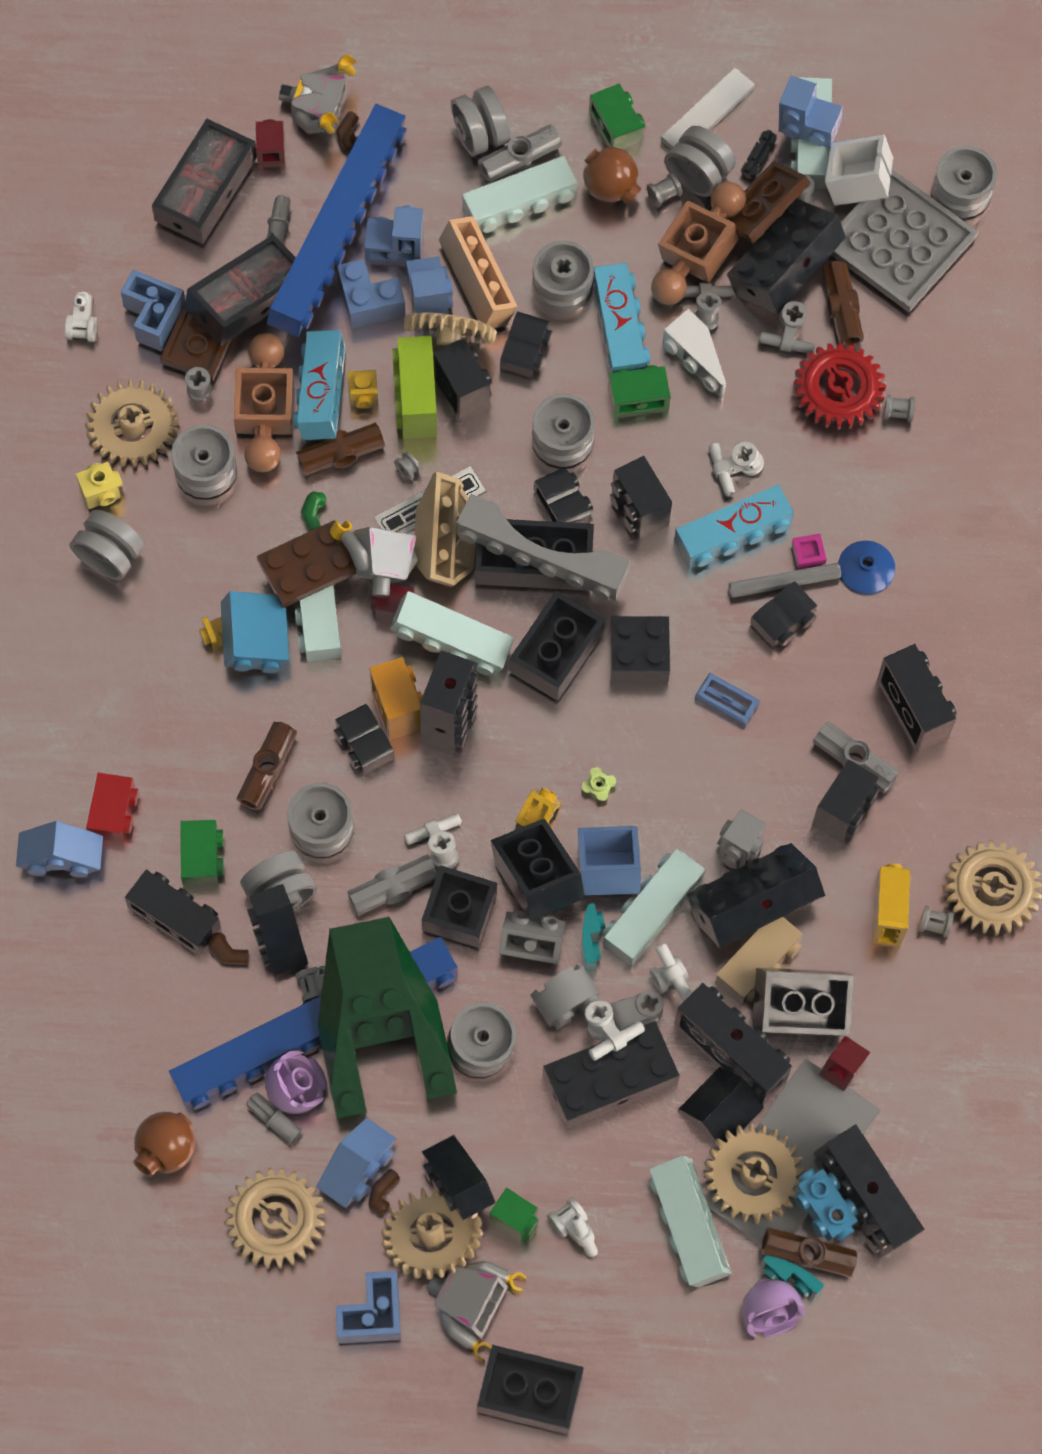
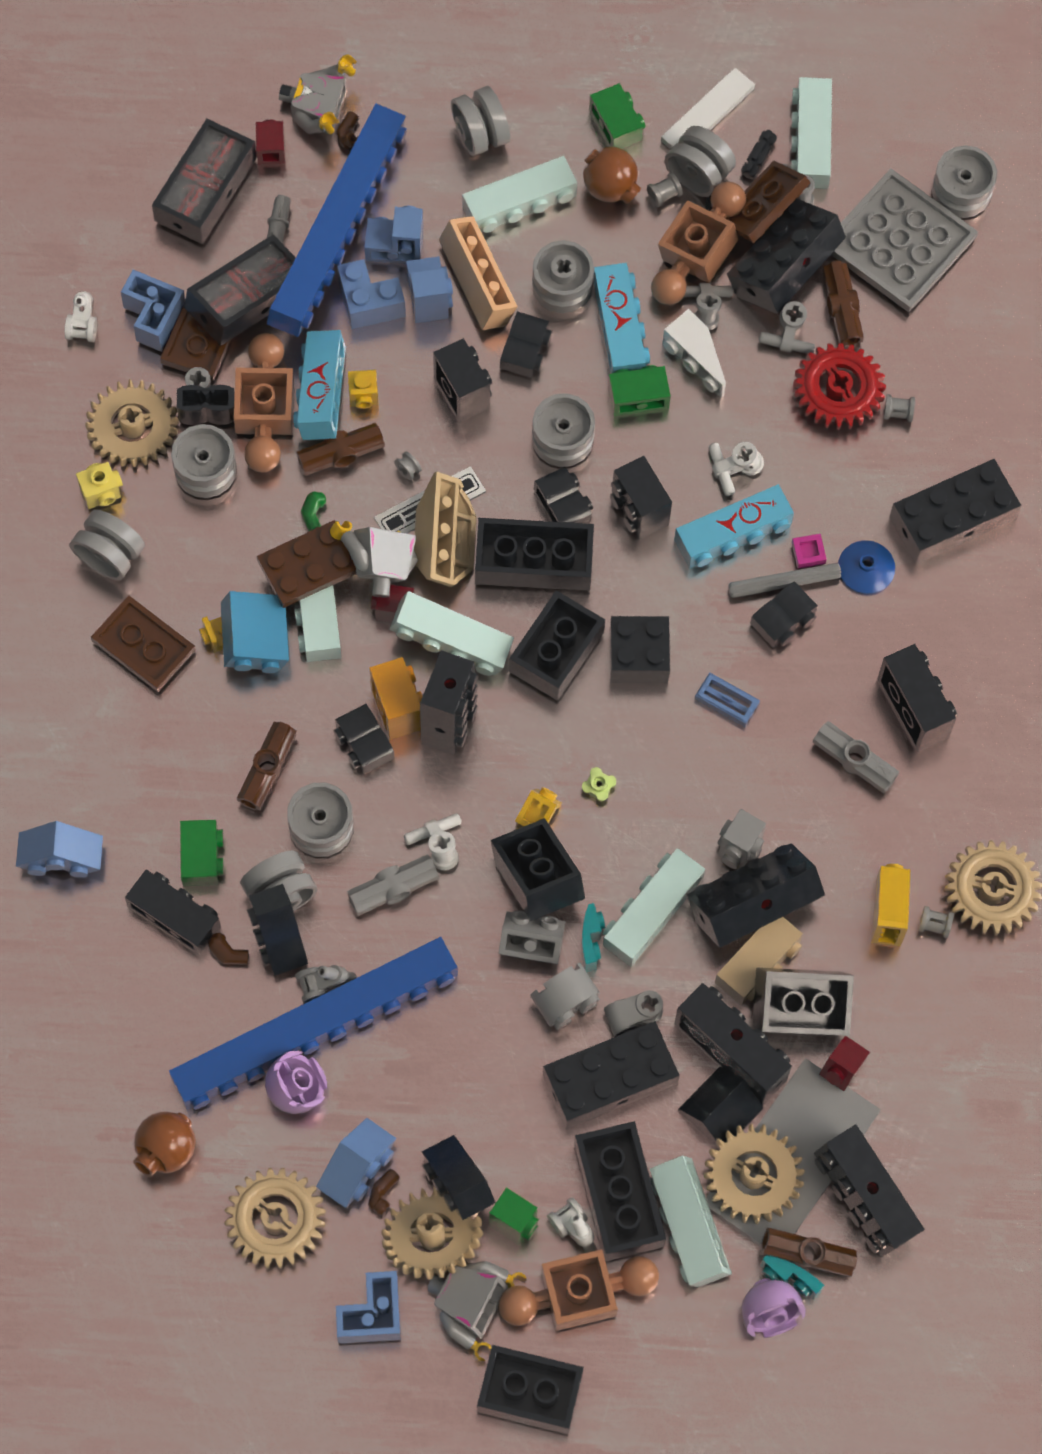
red brick [86,772,139,843] -> none
light grey axle [246,1093,302,1145] -> none
dark green wedge [317,916,457,1119] -> none
lime brick [392,336,437,439] -> none
tan gear [404,312,497,347] -> none
black brick [422,865,497,948] -> none
light grey wheel [447,1002,517,1077] -> none
light grey arch [456,494,631,601] -> none
light grey piece [478,124,562,182] -> none
medium blue piece [578,826,641,895] -> none
white piece [585,1000,645,1060] -> none
white piece [650,943,692,1001] -> none
medium blue brick [779,76,843,148] -> none
dark azure brick [794,1168,858,1242] -> none
black brick [812,759,880,843] -> none
white piece [825,135,894,205] -> none
none -> reddish brown plate [91,595,196,692]
none -> black brick [177,385,235,425]
none -> nougat brick [499,1249,659,1331]
none -> black brick [574,1121,666,1261]
none -> black brick [889,459,1022,565]

